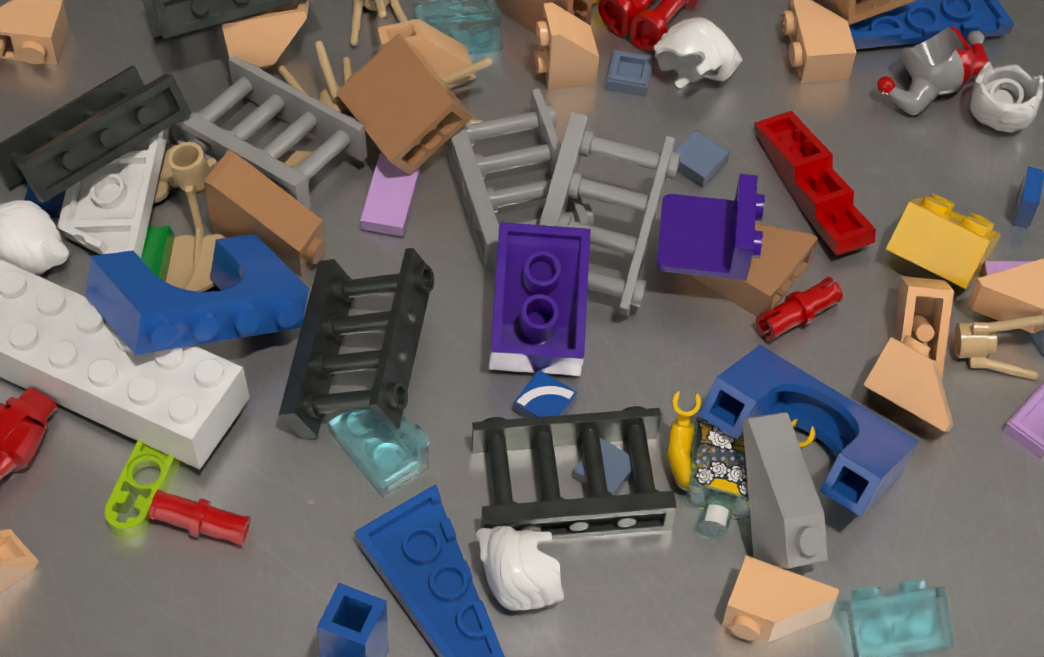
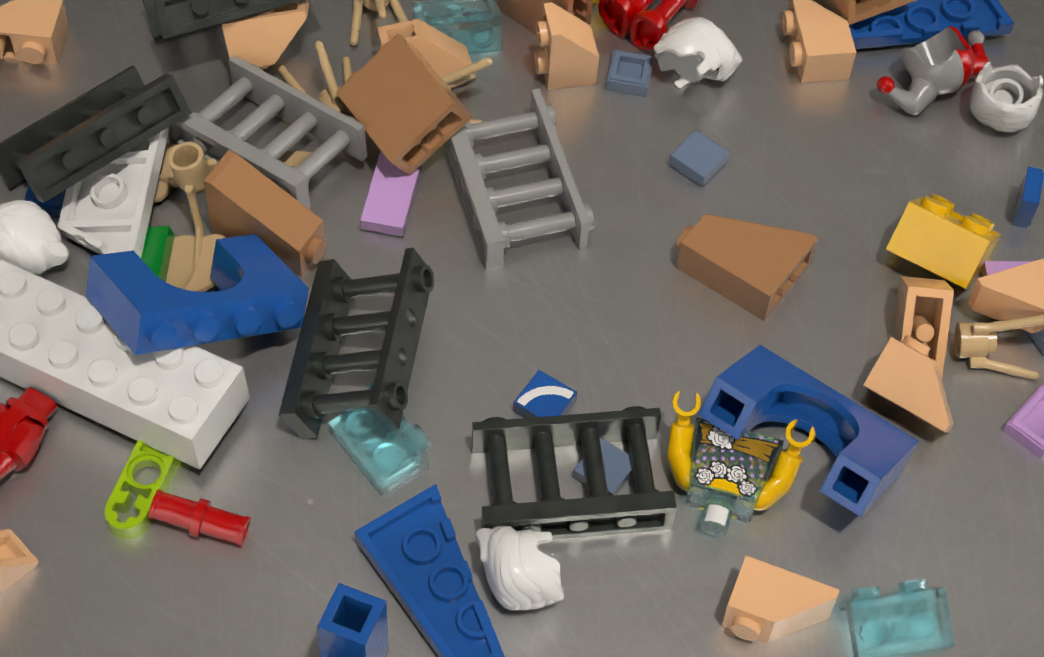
dark purple slope [489,222,591,376] -> none
light grey fence [539,112,681,317] -> none
dark purple bracket [657,174,765,281] -> none
light grey slope [742,412,828,569] -> none
red slope [754,111,876,255] -> none
red pin [756,277,843,341] -> none

